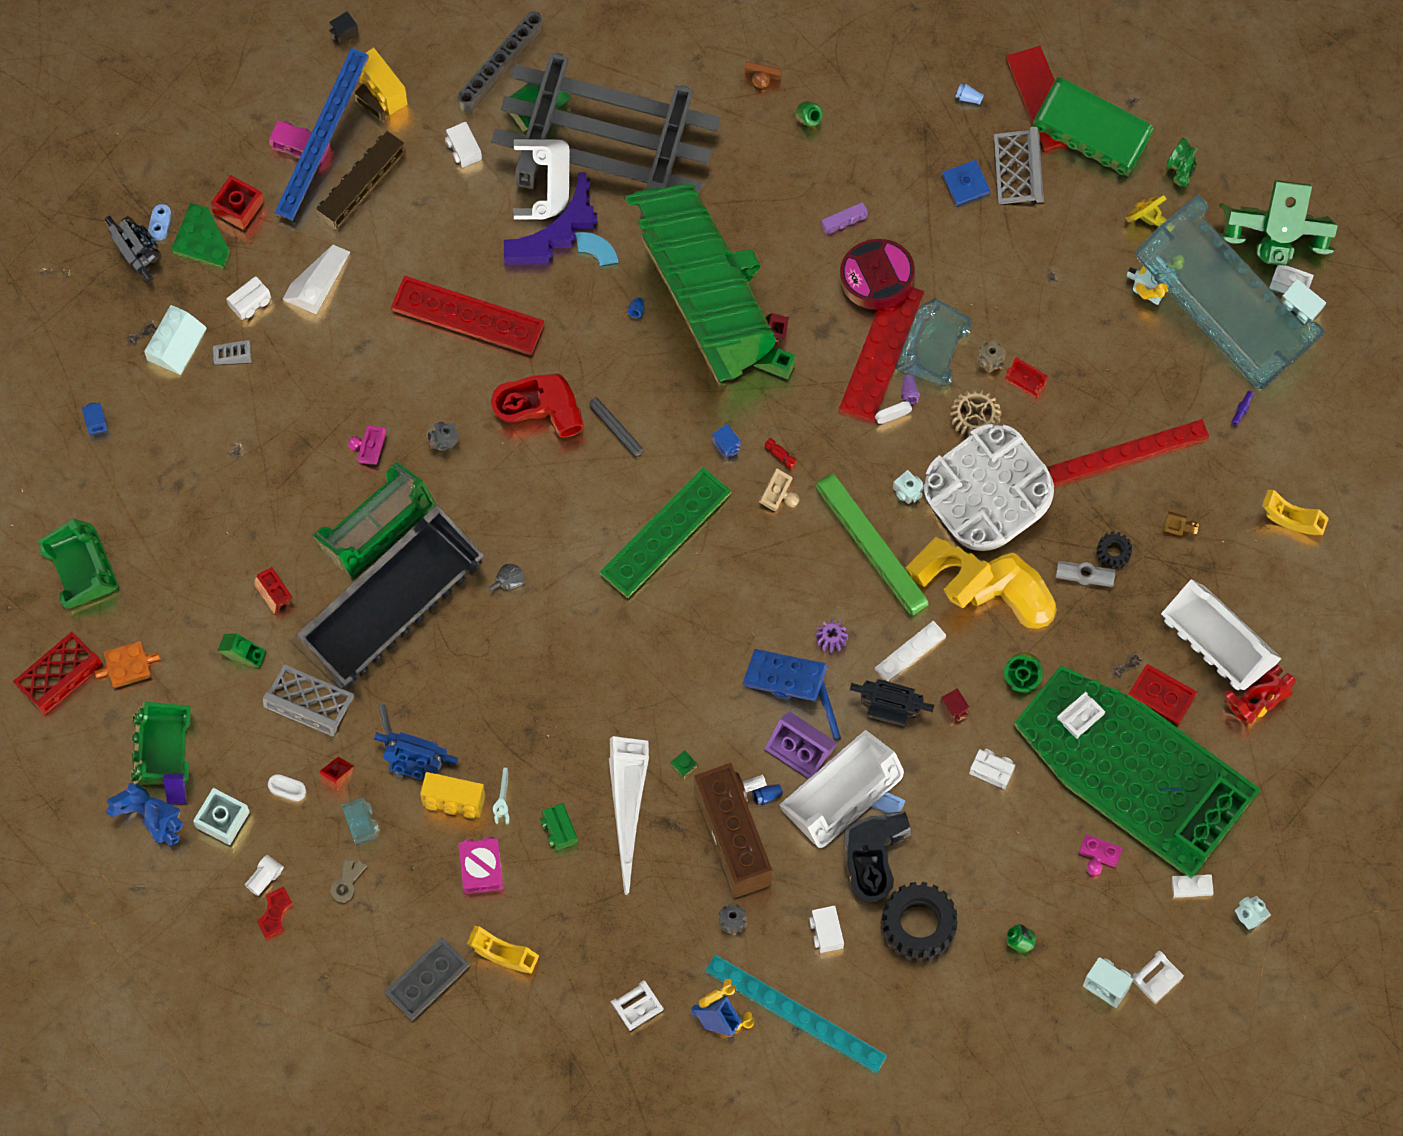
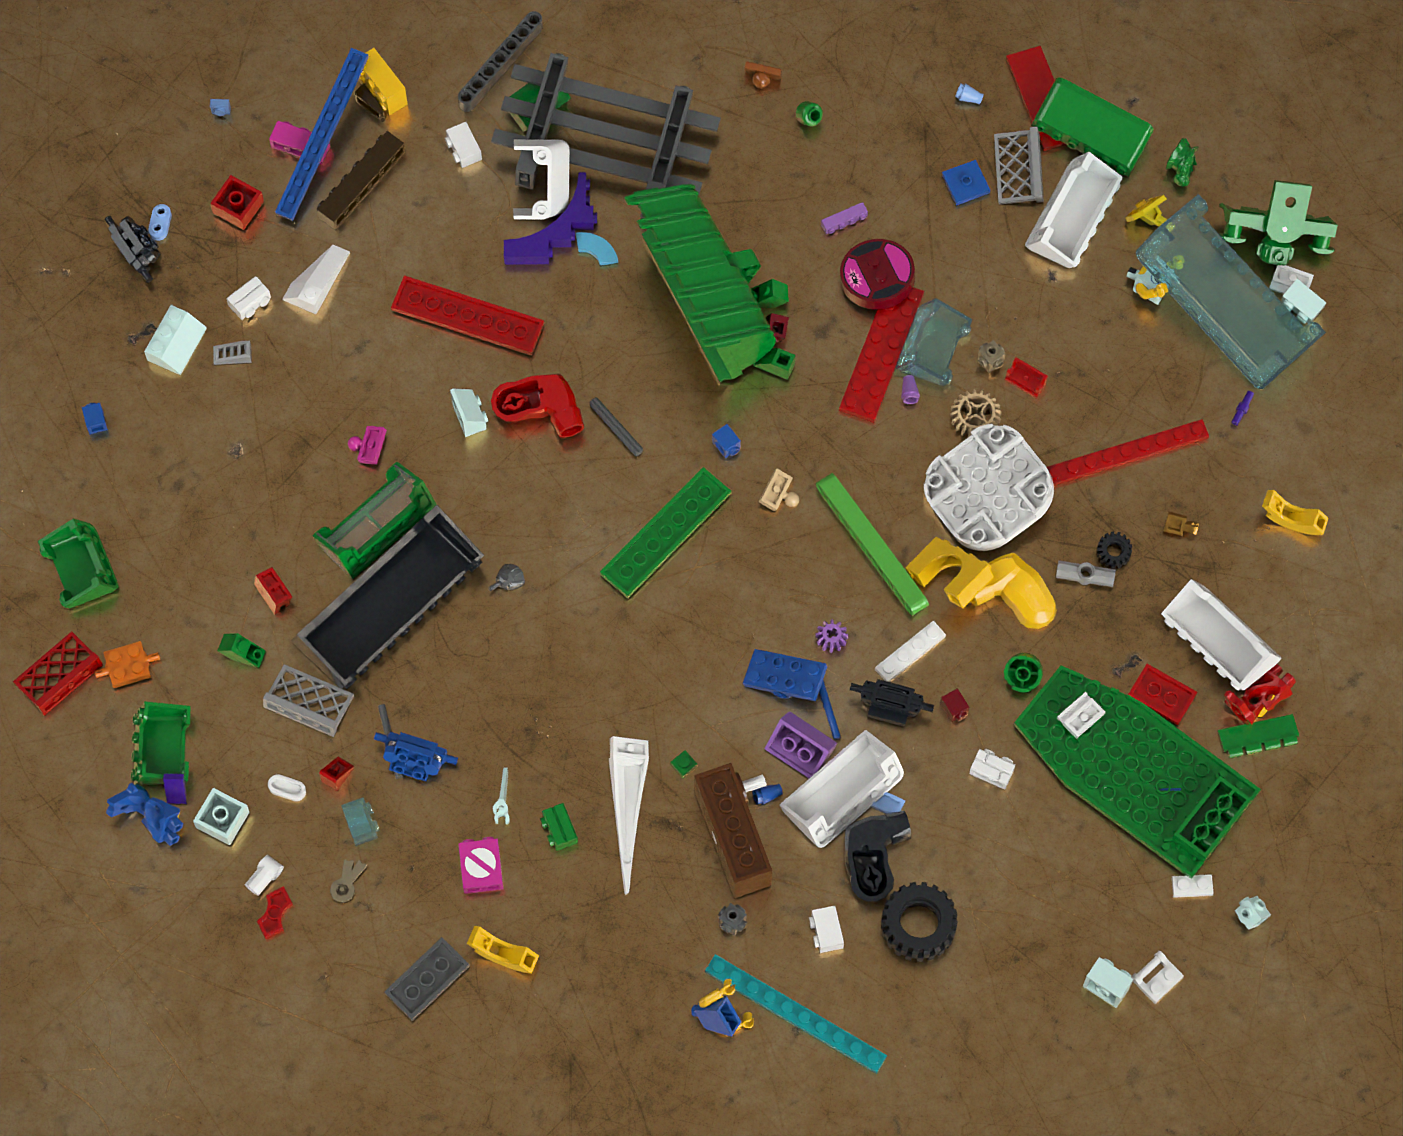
green plate [171,202,230,269] -> none
black brick [329,11,359,44] -> none
yellow brick [420,772,485,819] -> none
dark grey brick [427,422,459,451] -> none
white plate [610,980,663,1031] -> none
blue hose [627,297,644,318] -> none
red axle [764,438,797,468] -> none
white tile [875,401,912,424] -> none
light aqua brick [893,470,923,504] -> none
green head [1006,924,1036,953] -> none
dark pink plate [1079,834,1123,875] -> none
none -> medium blue plate [210,99,231,116]
none -> light aqua slope [450,389,488,437]
none -> green slope [751,279,789,308]
none -> white windscreen [1025,152,1123,268]
none -> green windscreen [1218,714,1299,758]

